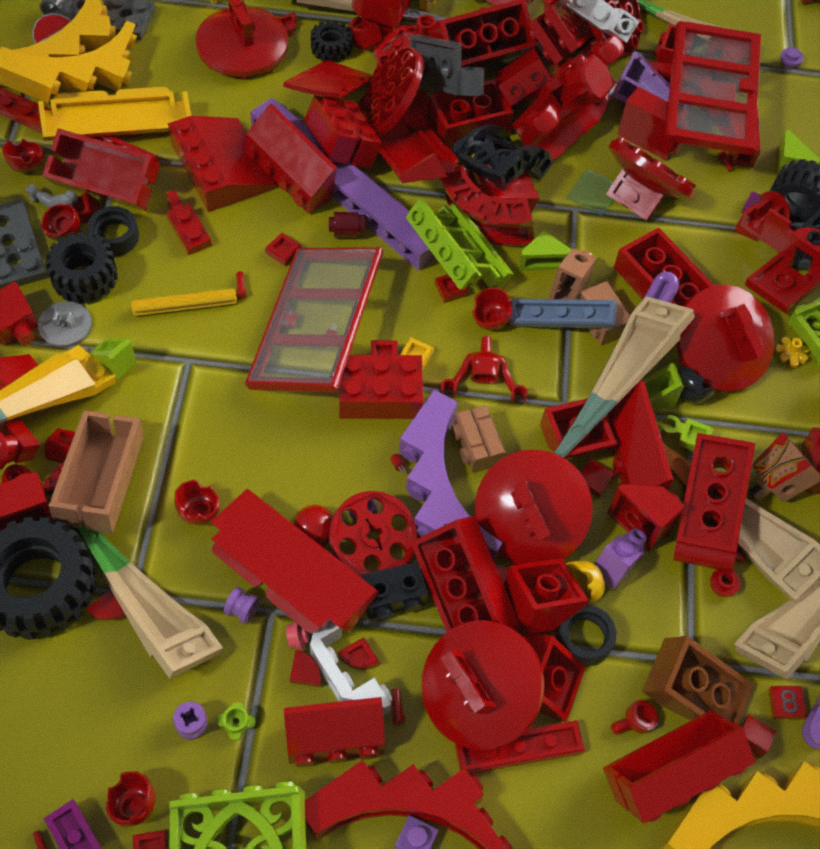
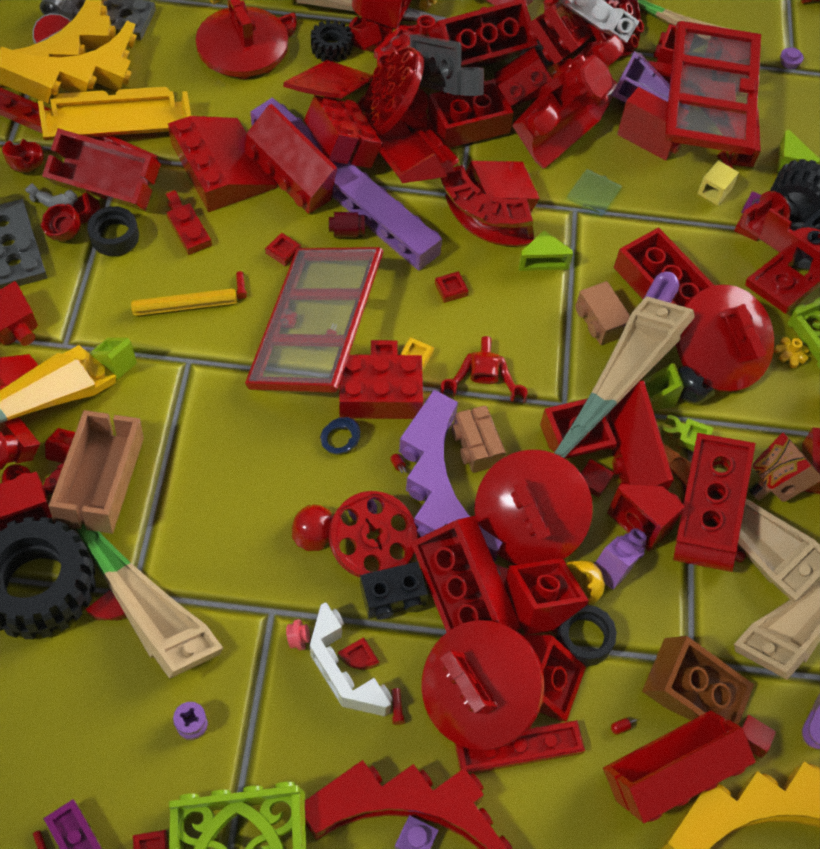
light grey piece [37,302,92,347] -> none
black tyre [45,232,118,304] -> none
red hair [106,771,156,827] -> none
red hair [174,479,220,525] -> none
red slope [211,488,379,633] -> none
lime plate [217,702,255,741] -> none
medium lavender wheel [223,586,260,624] -> none
red slope [284,697,385,767] -> none
red tile [290,650,321,687] -> none
lime fence [406,199,514,289] -> none
black fence [452,124,554,190] -> none
red hair [472,287,513,330] -> none
sand blue tile [509,299,617,328] -> none
nougat torso [549,249,596,300] -> none
red bracket [606,136,696,221] -> none
red tile [626,700,659,734] -> none
red plate [710,570,740,597] -> none
red tile [768,686,807,720] -> none
none -> dark blue piece [320,417,361,455]
none -> light yellow brick [697,160,739,206]

